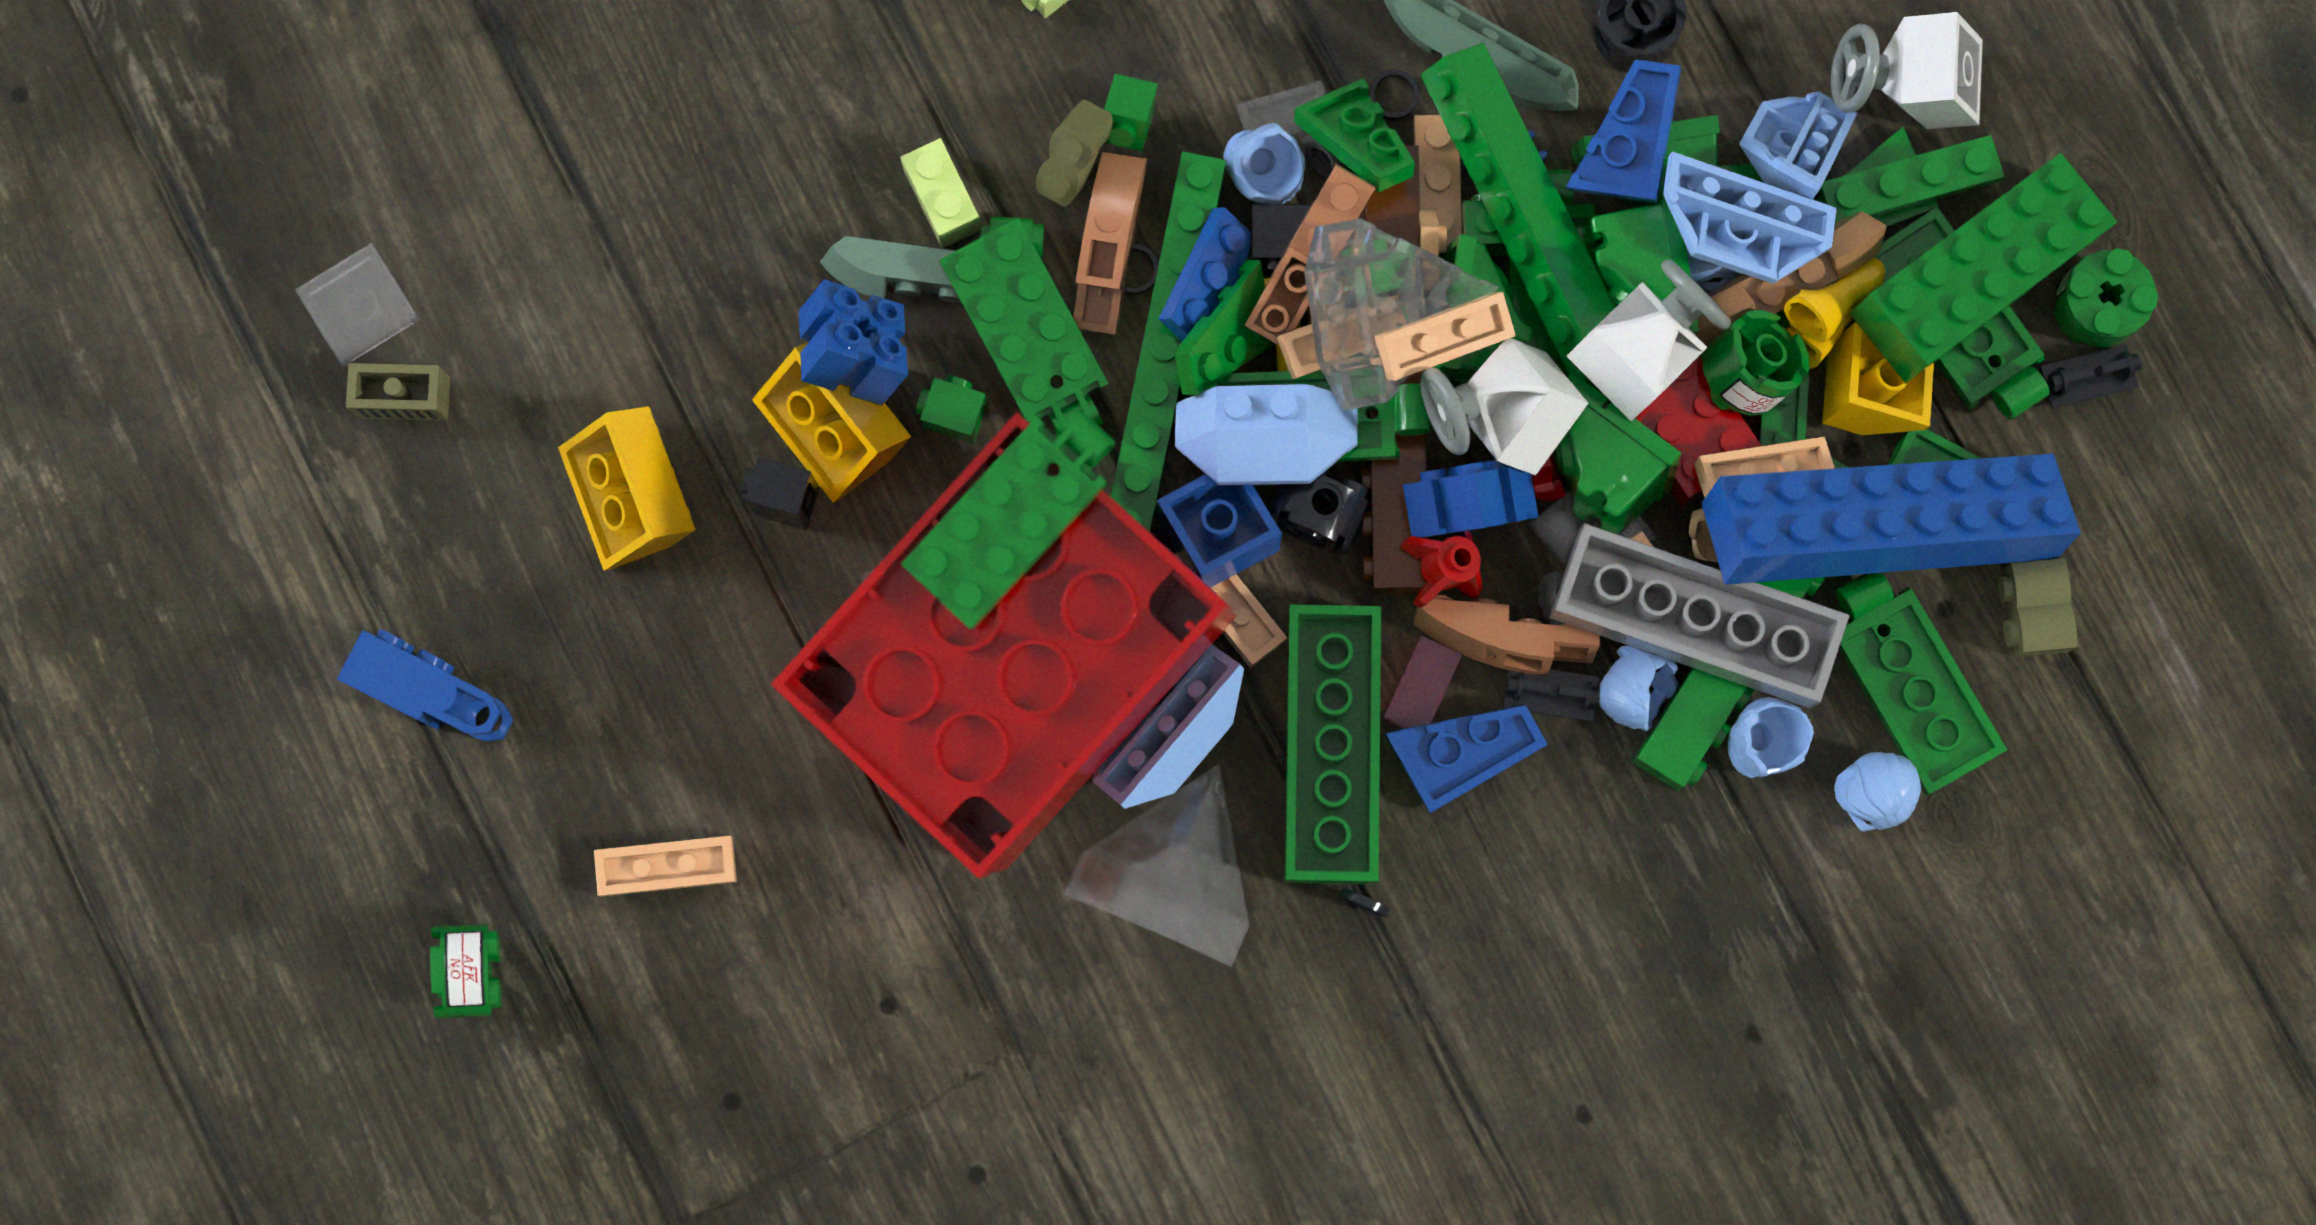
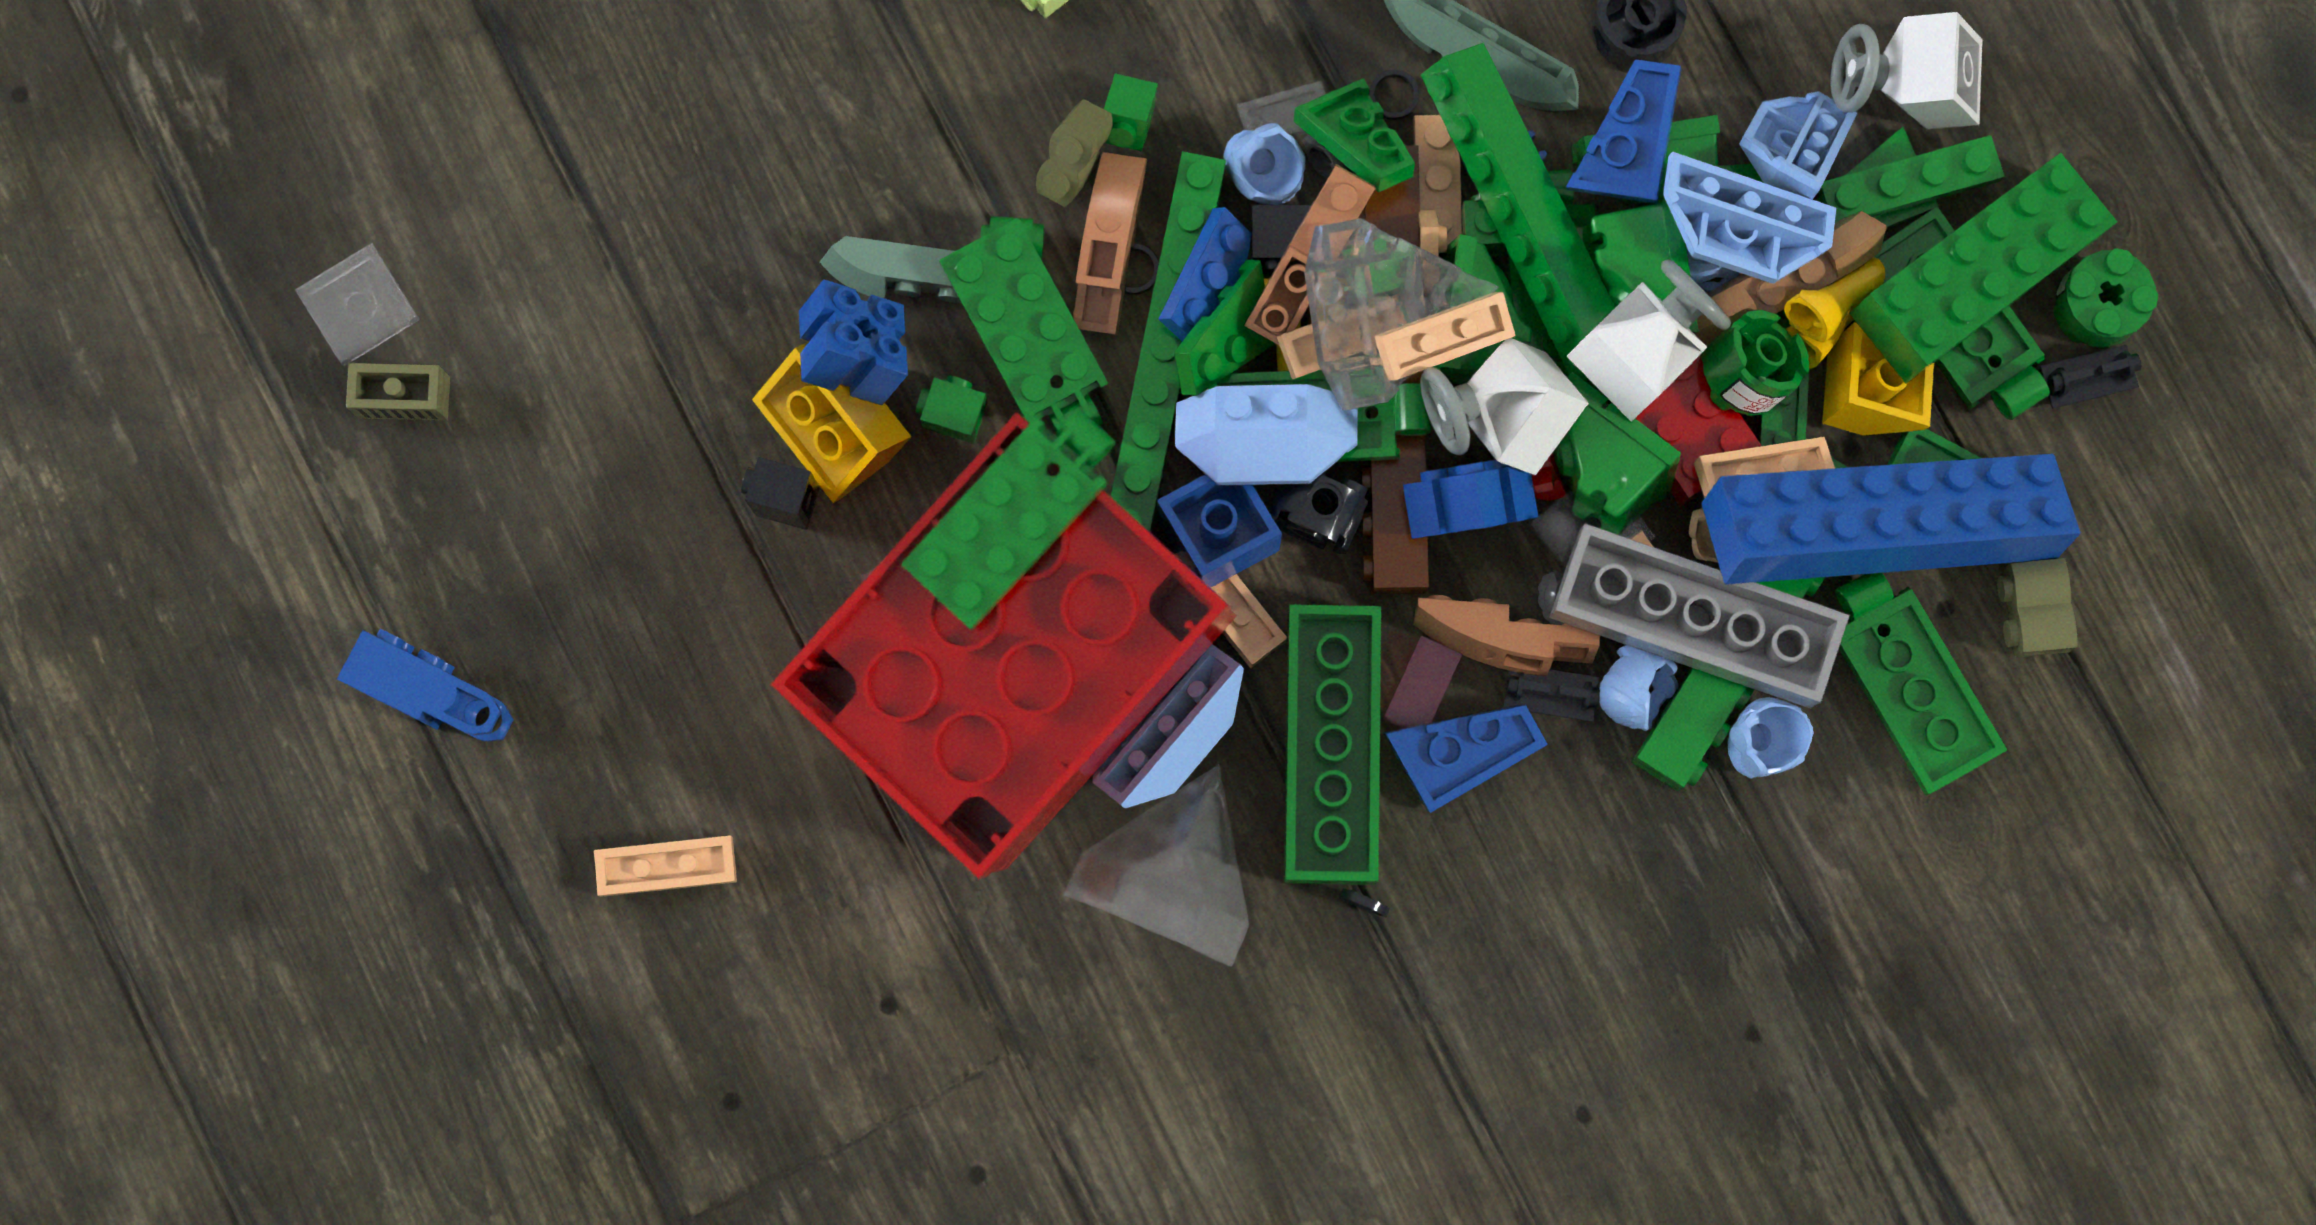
brick [430,924,502,1019] -> none
yellow slope [558,406,696,571] -> none
yellowish green brick [900,138,981,249] -> none
red brick [1400,530,1483,608] -> none
light blue hair [1834,752,1921,832] -> none

